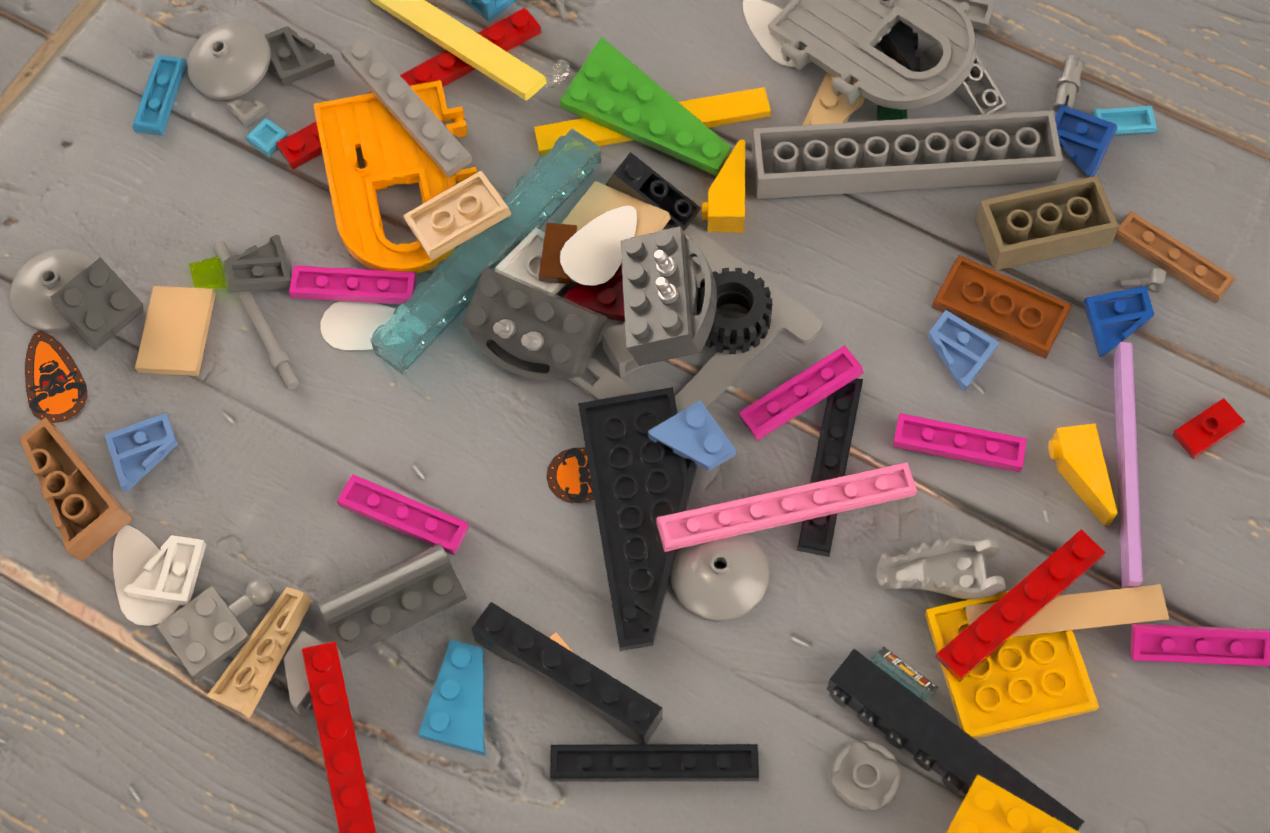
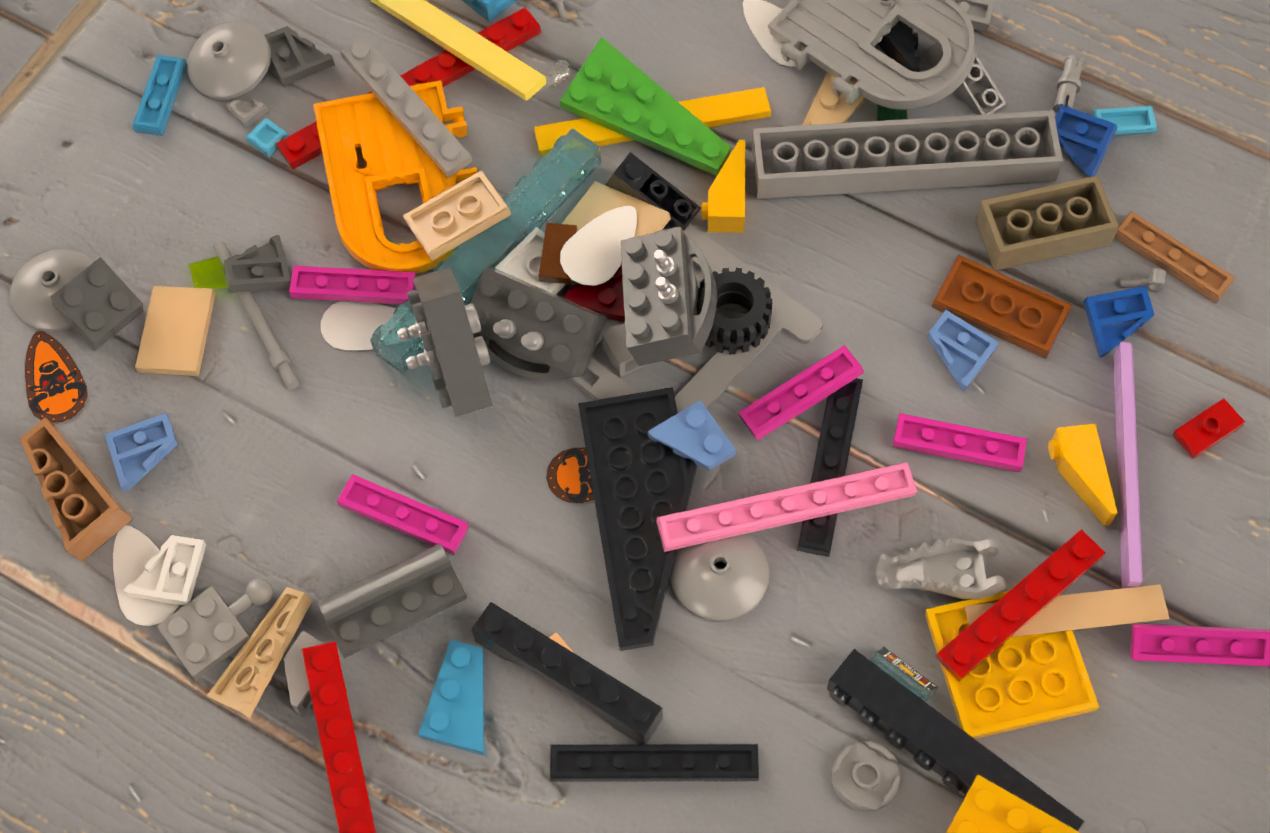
none -> dark grey piece [397,267,493,417]

